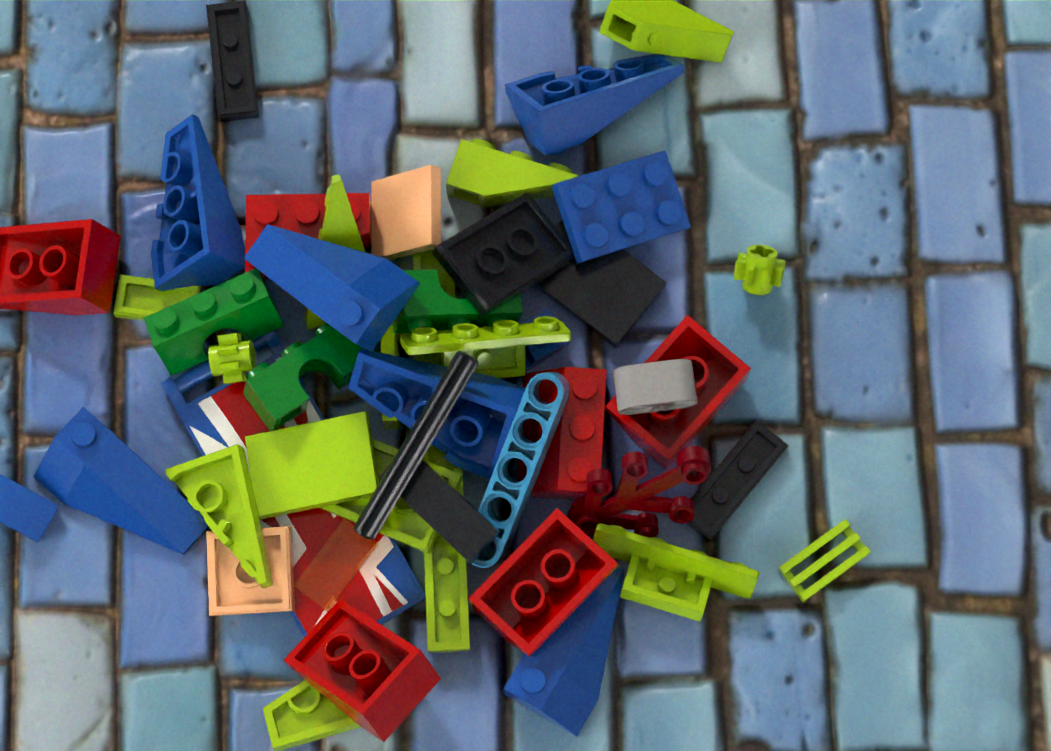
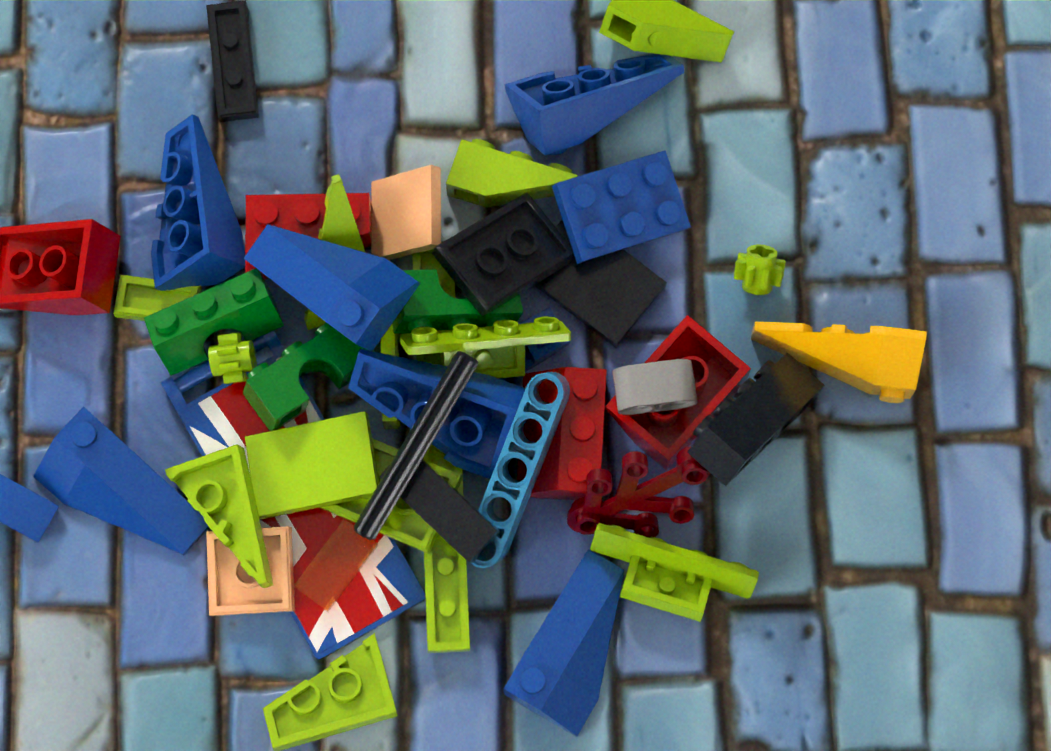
red slope [283,599,441,742] -> none
red slope [468,508,619,657] -> none
black tile [686,420,789,542] -> none
lime tile [778,519,871,603] -> none
none -> black brick [687,353,825,486]
none -> yellow wedge [751,321,927,403]

